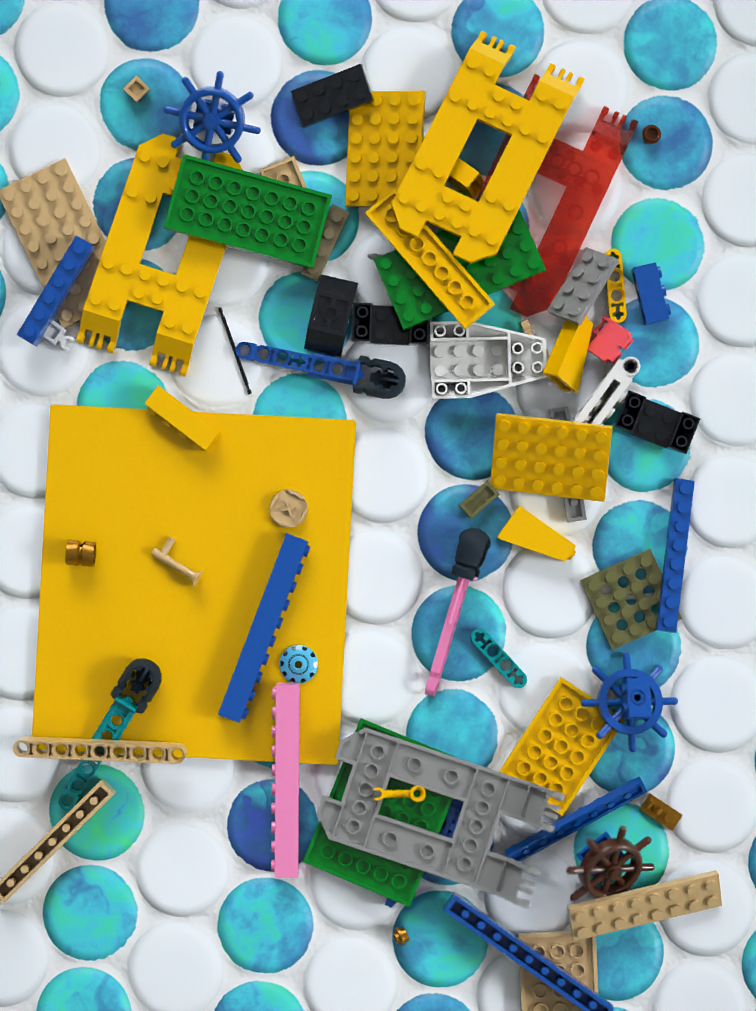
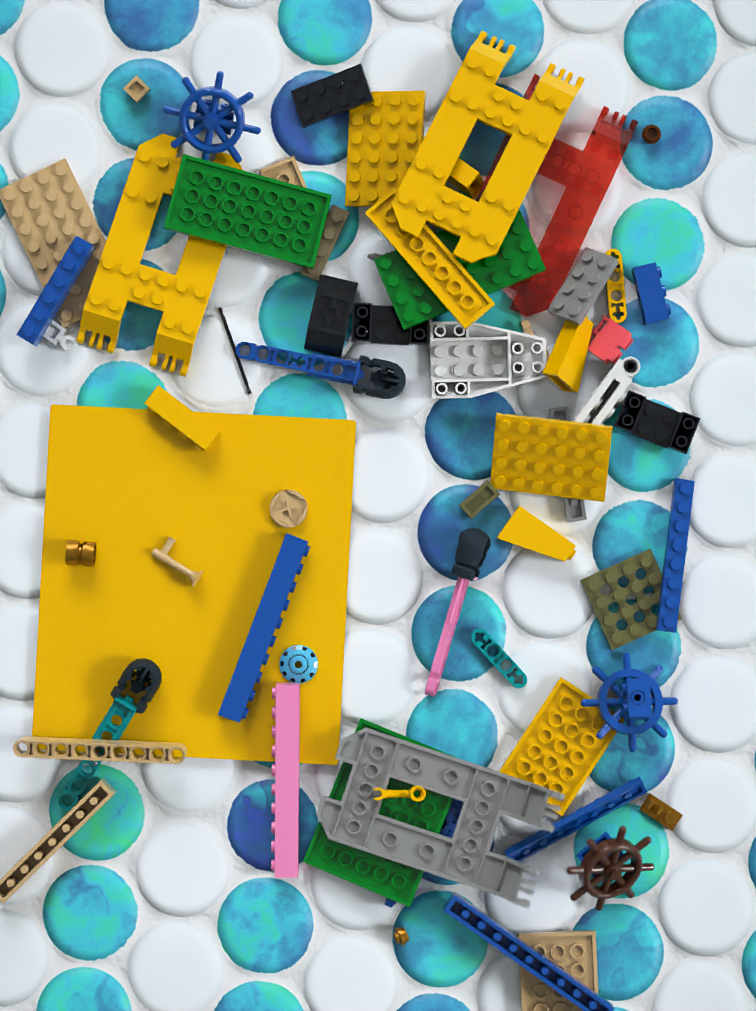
tan plate [567,870,722,941] -> none

